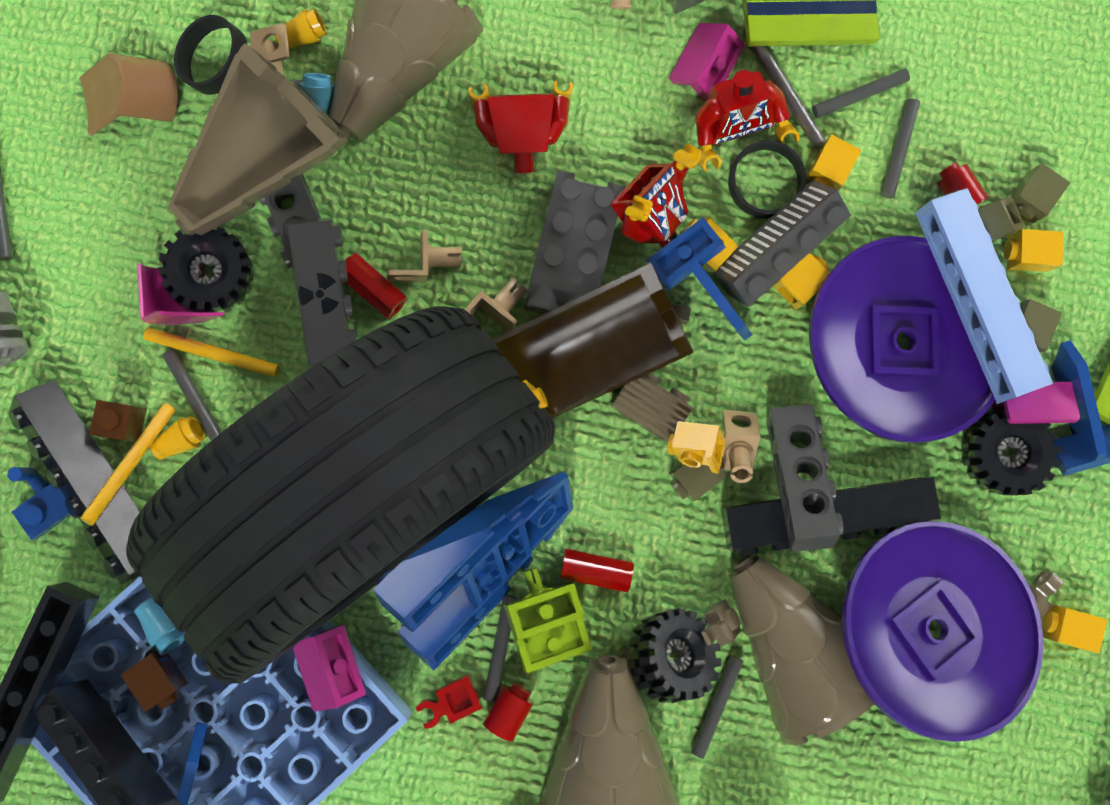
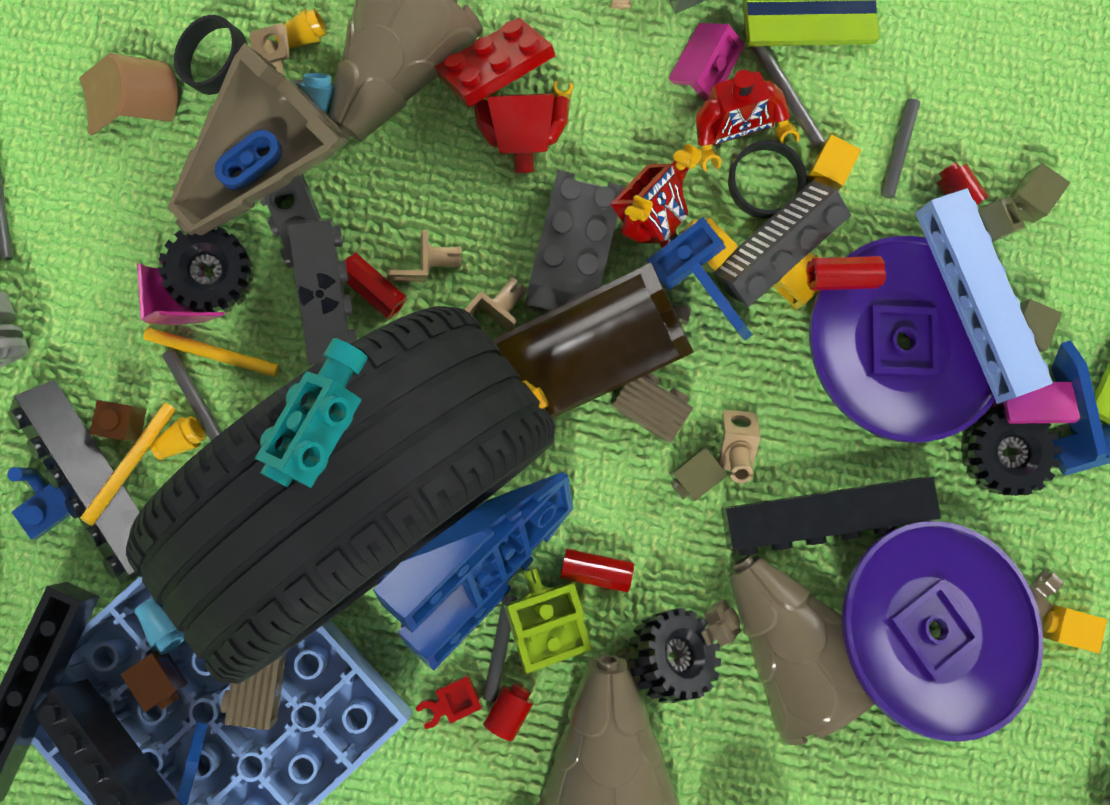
dark pink panel [293,625,366,712] -> none
yellow brick [668,421,726,473] -> none
dark grey bar [691,655,744,759] -> none
dark grey brick [767,404,843,552] -> none
dark grey bar [812,68,910,118] -> none
yellow brick [1003,229,1064,272] -> none
none -> blue plate [215,130,282,191]
none -> dark tan brick [221,652,287,730]
none -> teal brick [255,338,368,488]
none -> red plate [435,17,556,107]
none -> red axle [806,256,886,290]

